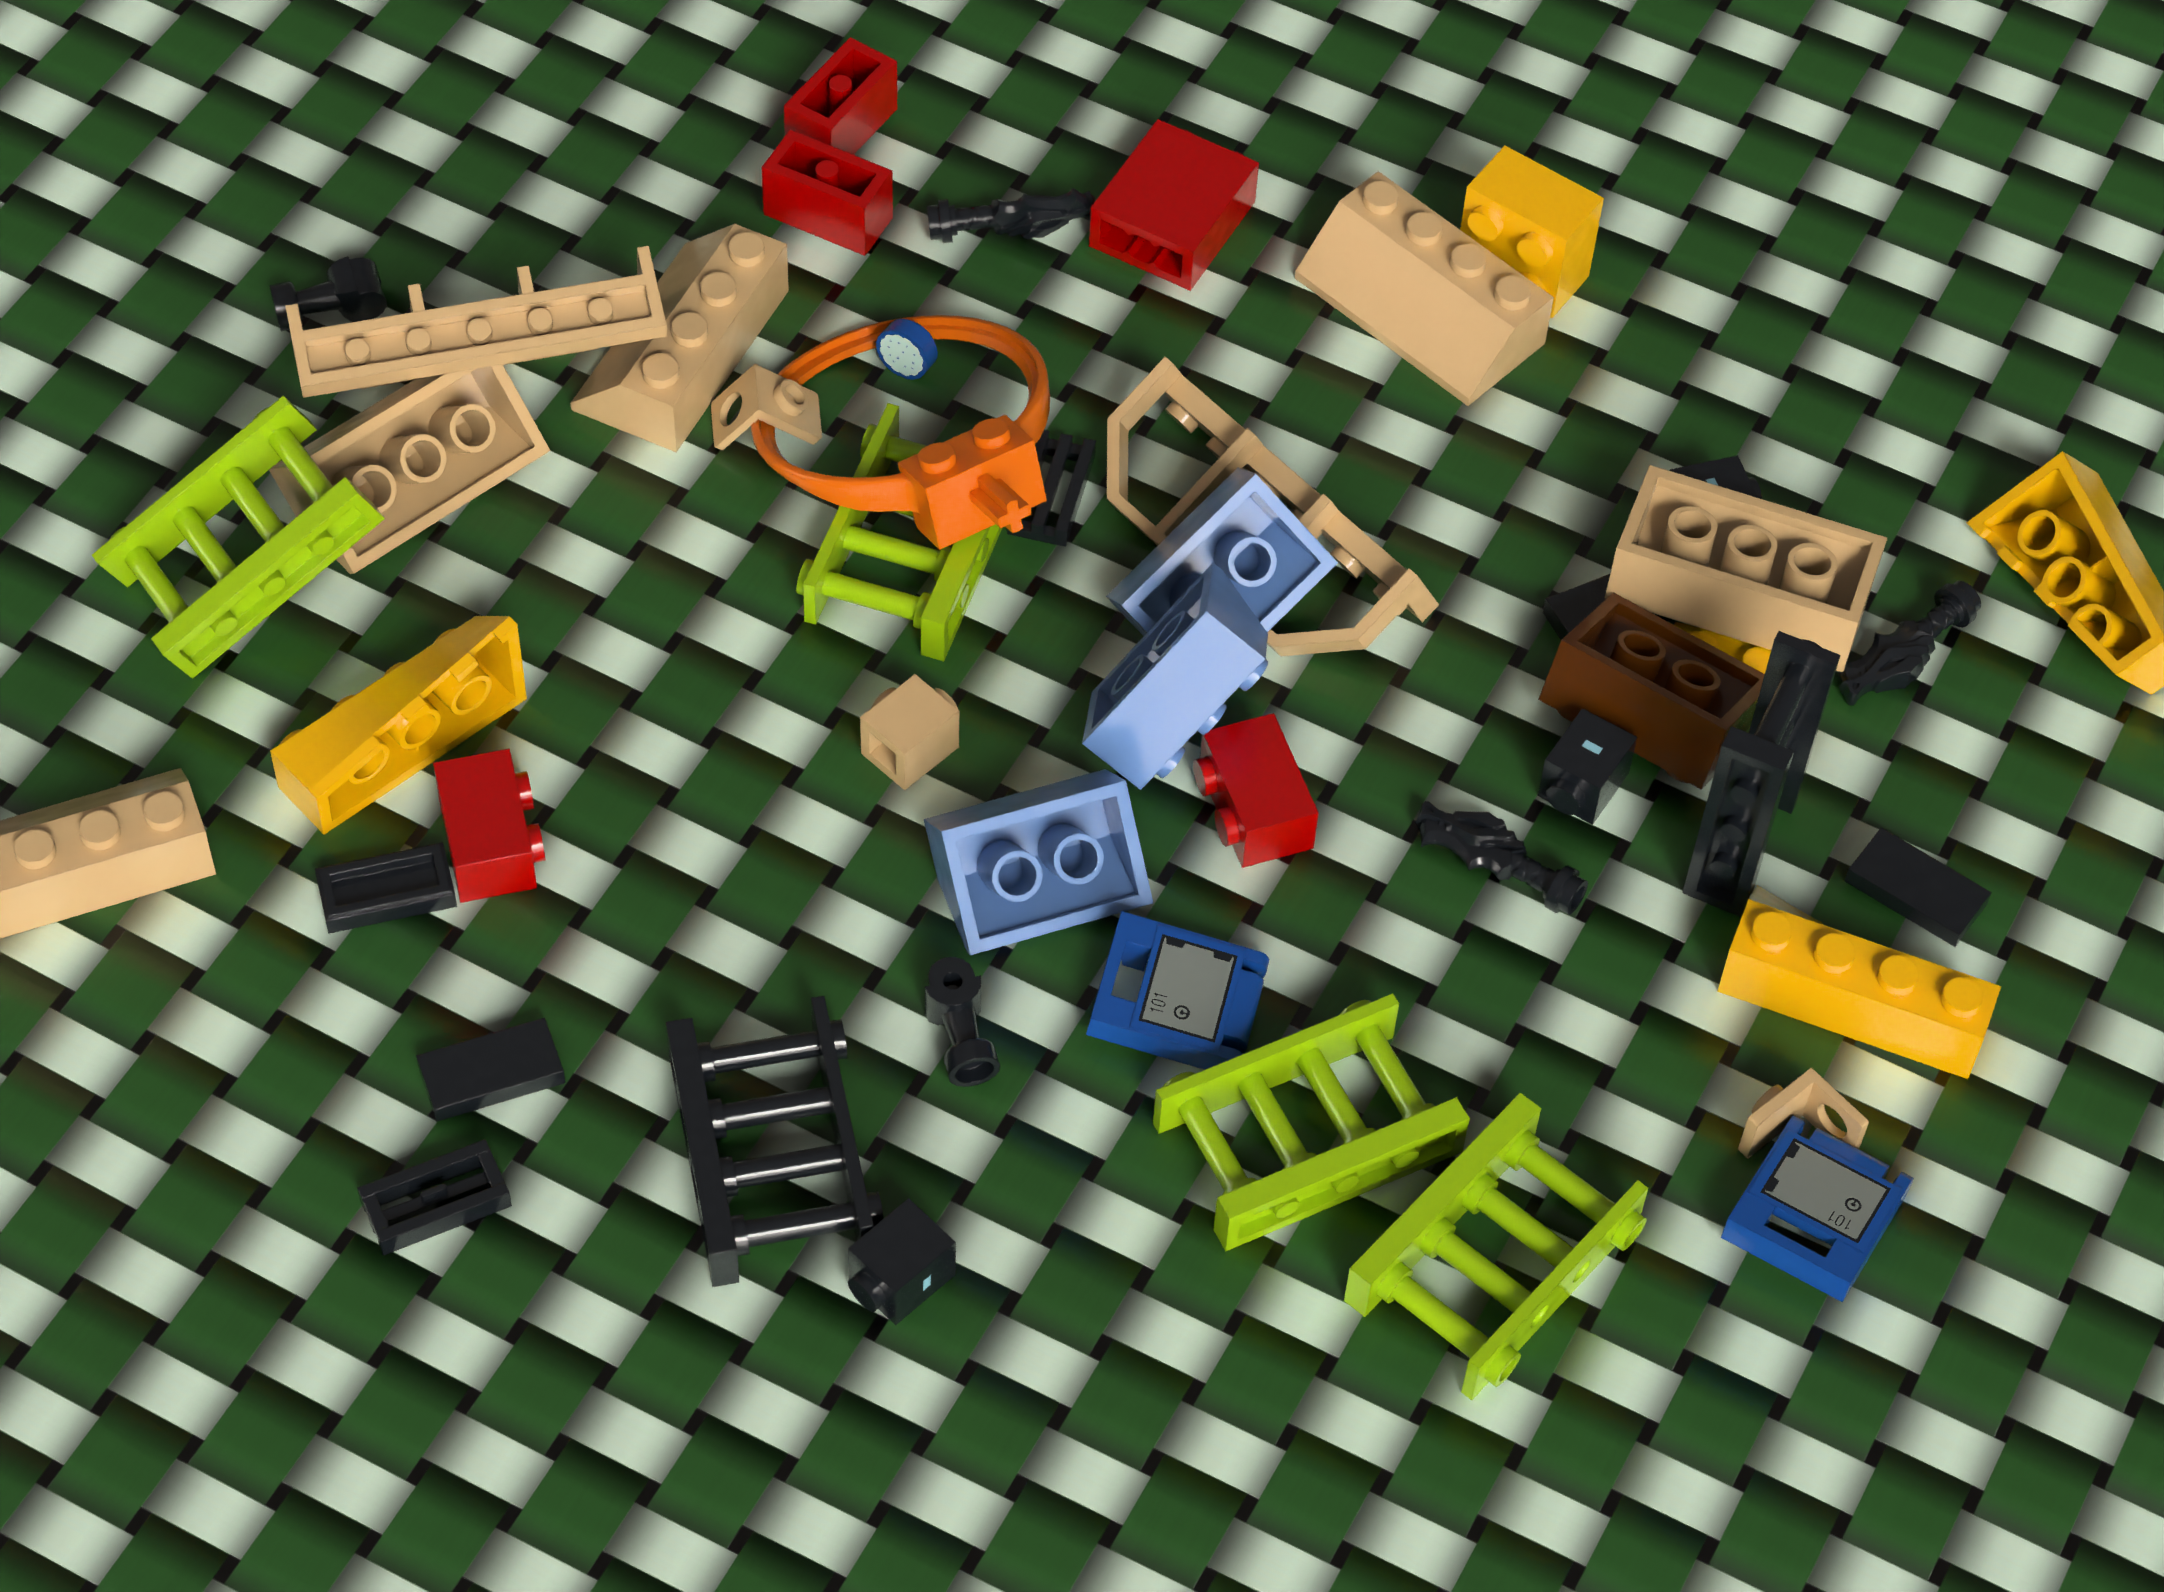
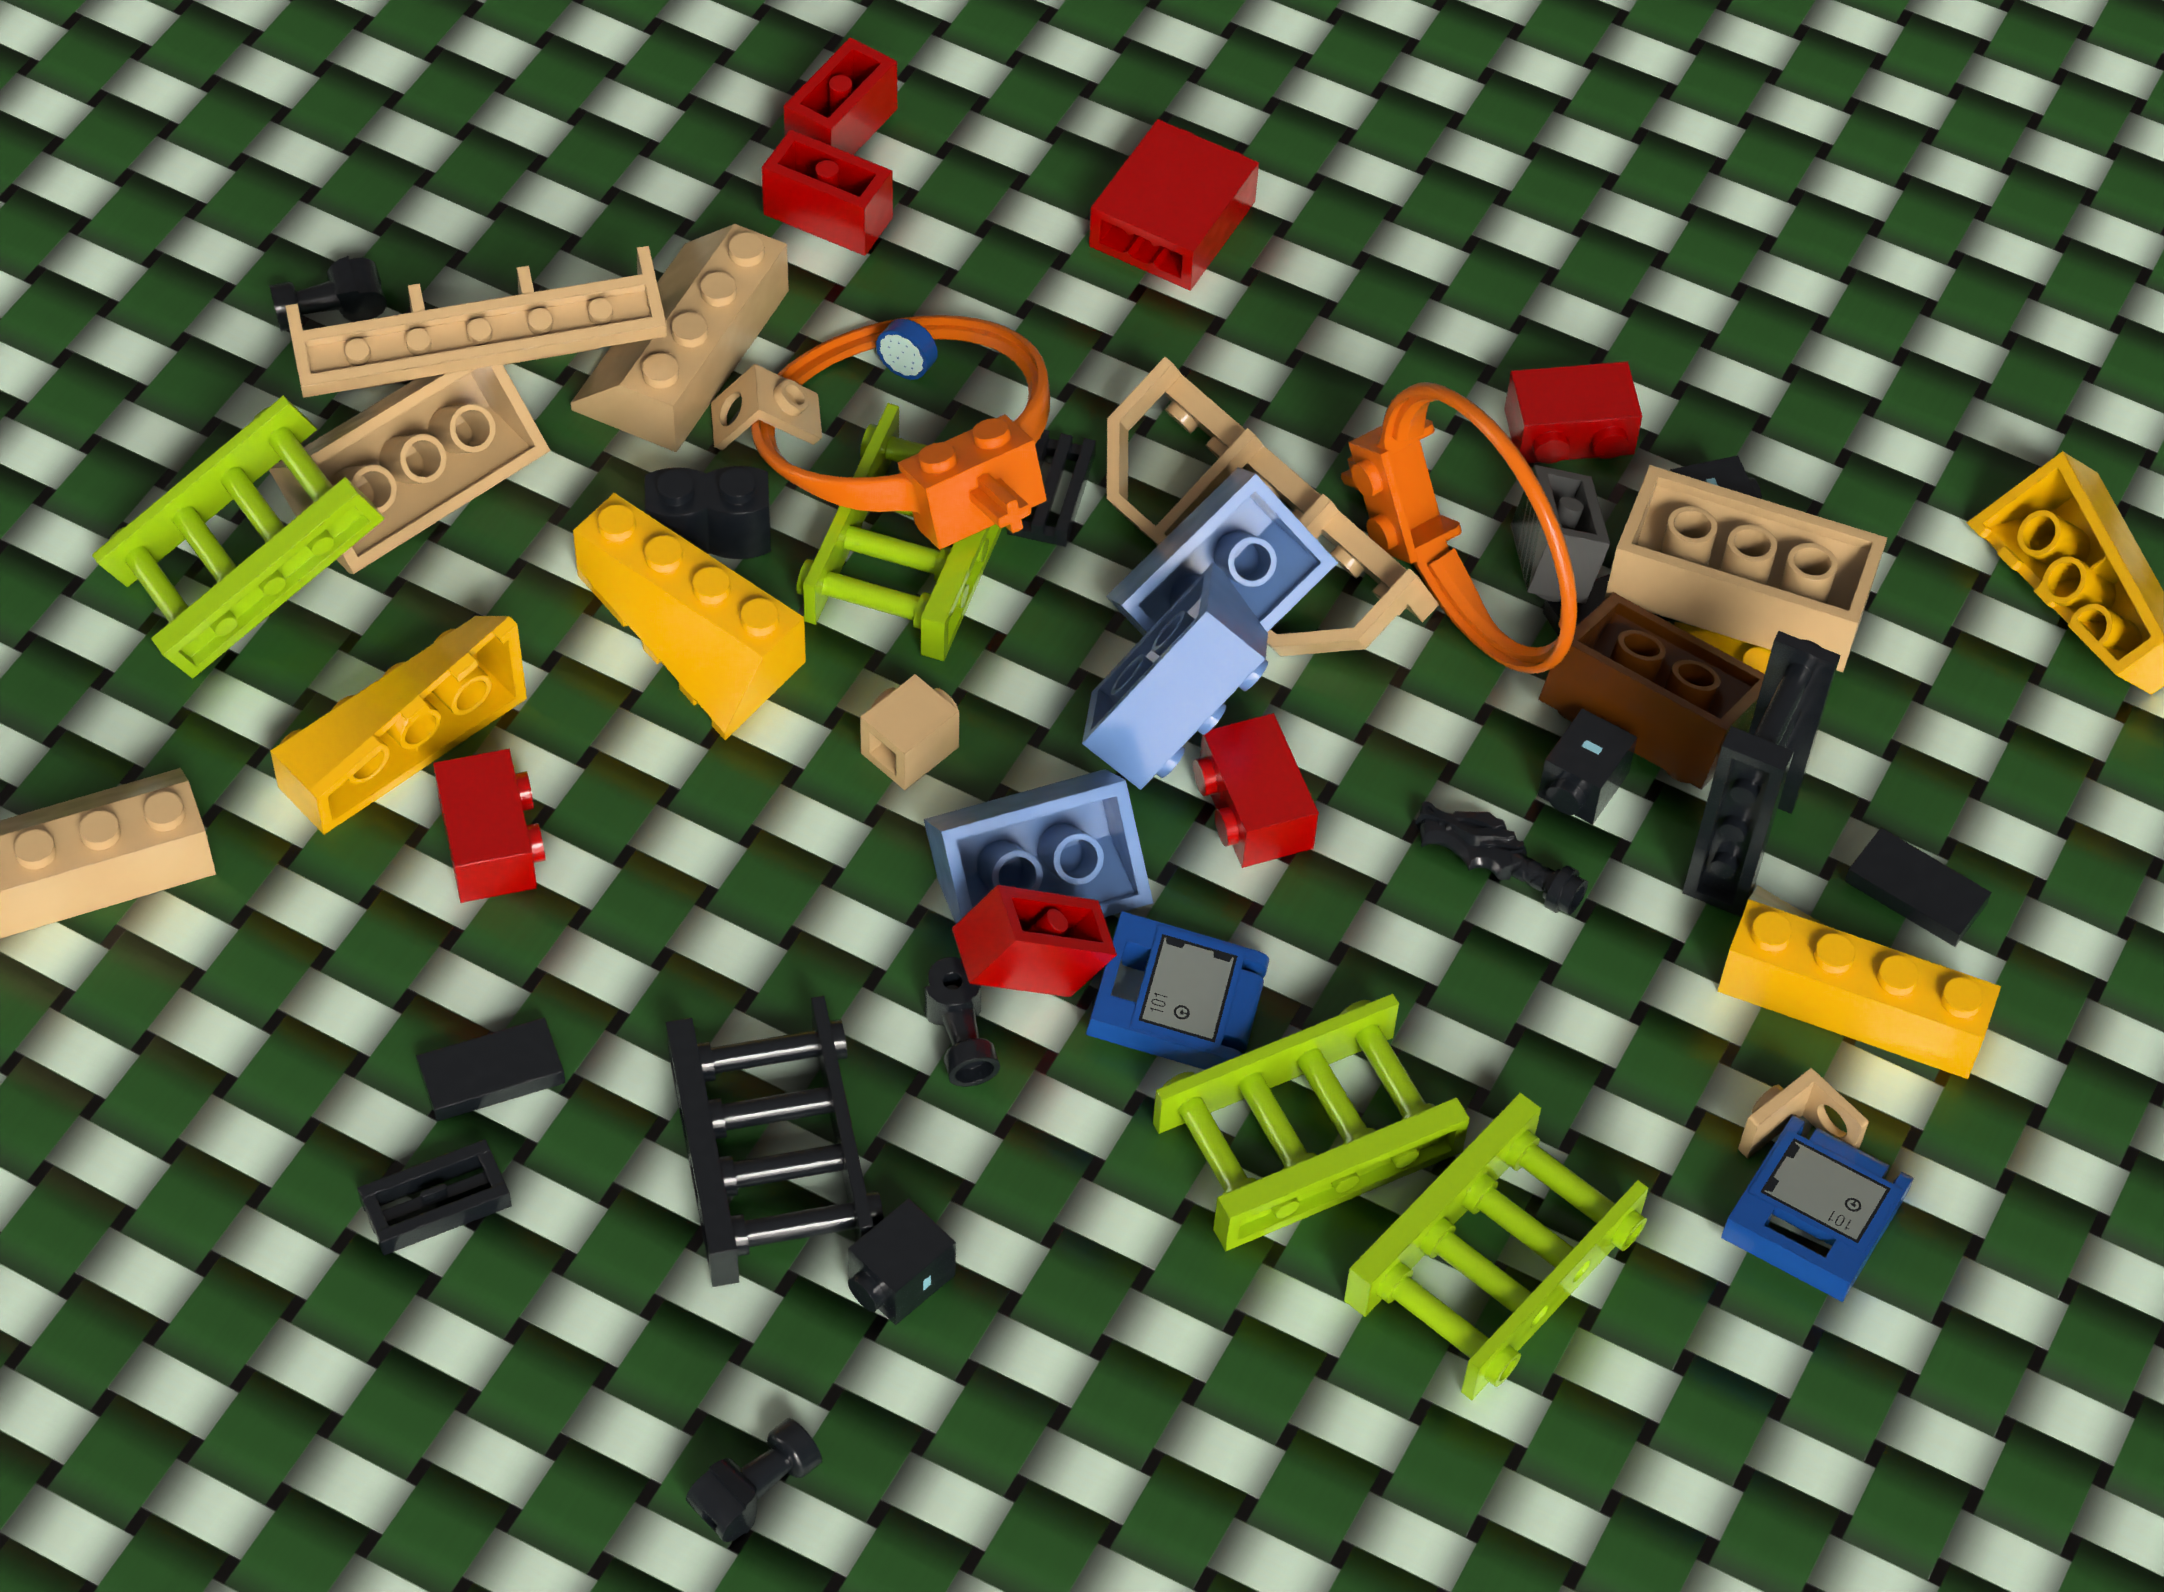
black tile [315,842,457,934] -> none
black piece [927,188,1096,243] -> none
tan slope [1295,171,1554,406] -> none
yellow brick [1460,145,1604,318] -> none
black piece [1839,580,1981,706] -> none
none -> yellow wedge [573,493,806,740]
none -> black brick [645,466,771,559]
none -> black leg [686,1418,822,1542]
none -> red brick [952,885,1117,997]
none -> orange brick [1341,382,1577,674]
none -> red brick [1504,361,1643,464]
none -> dark grey brick [1511,465,1610,604]

